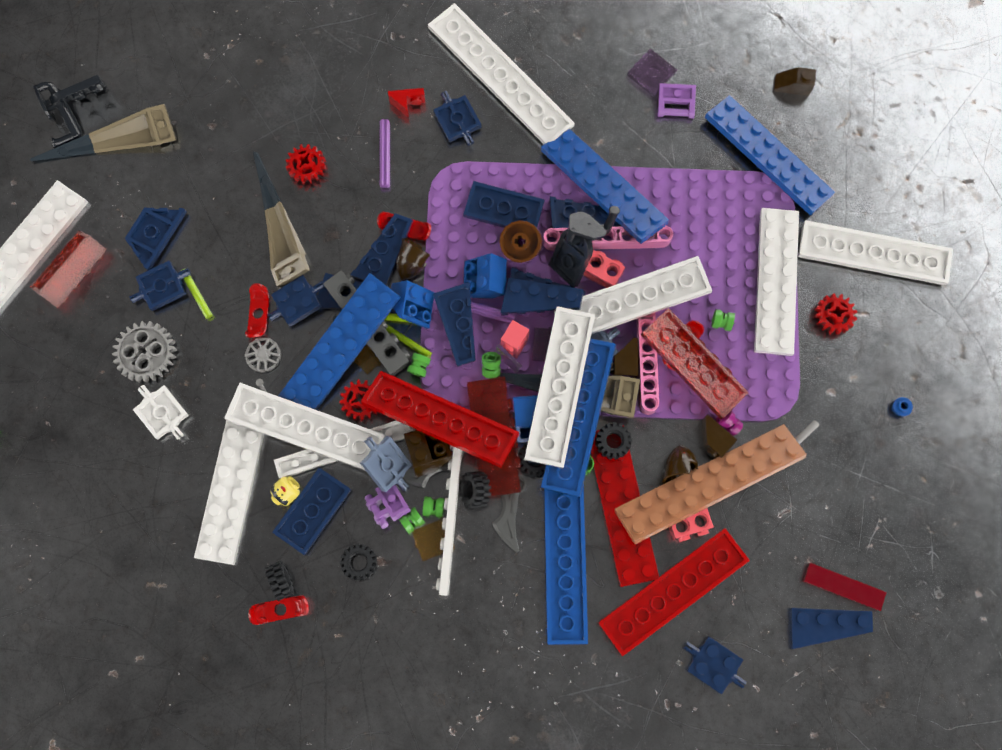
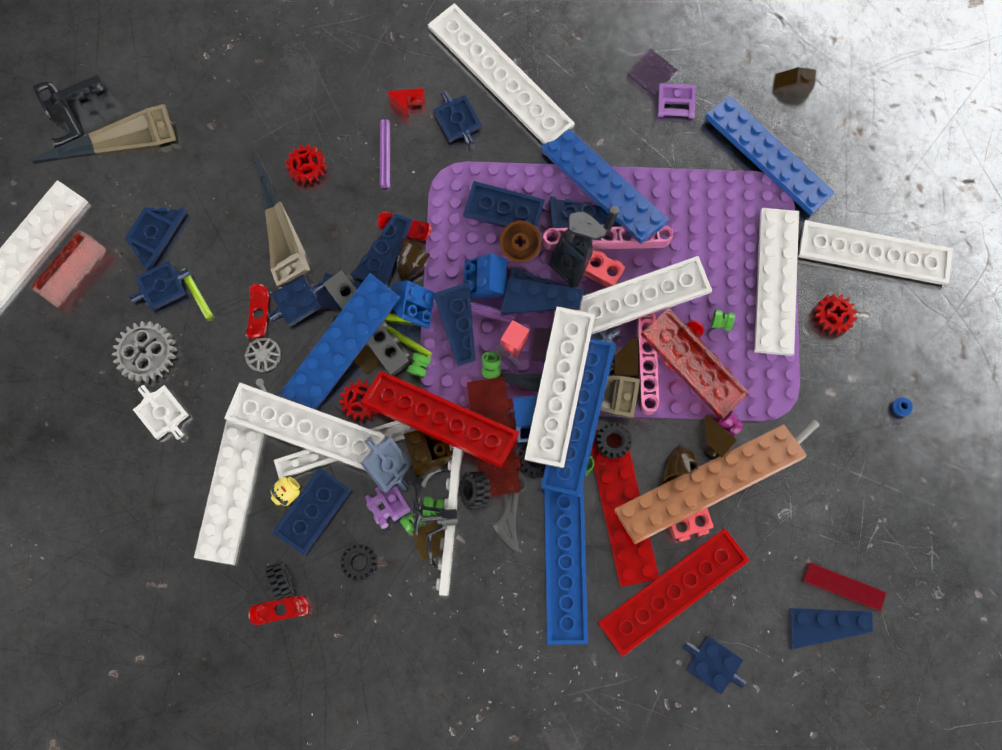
none -> black plant [412,478,458,568]

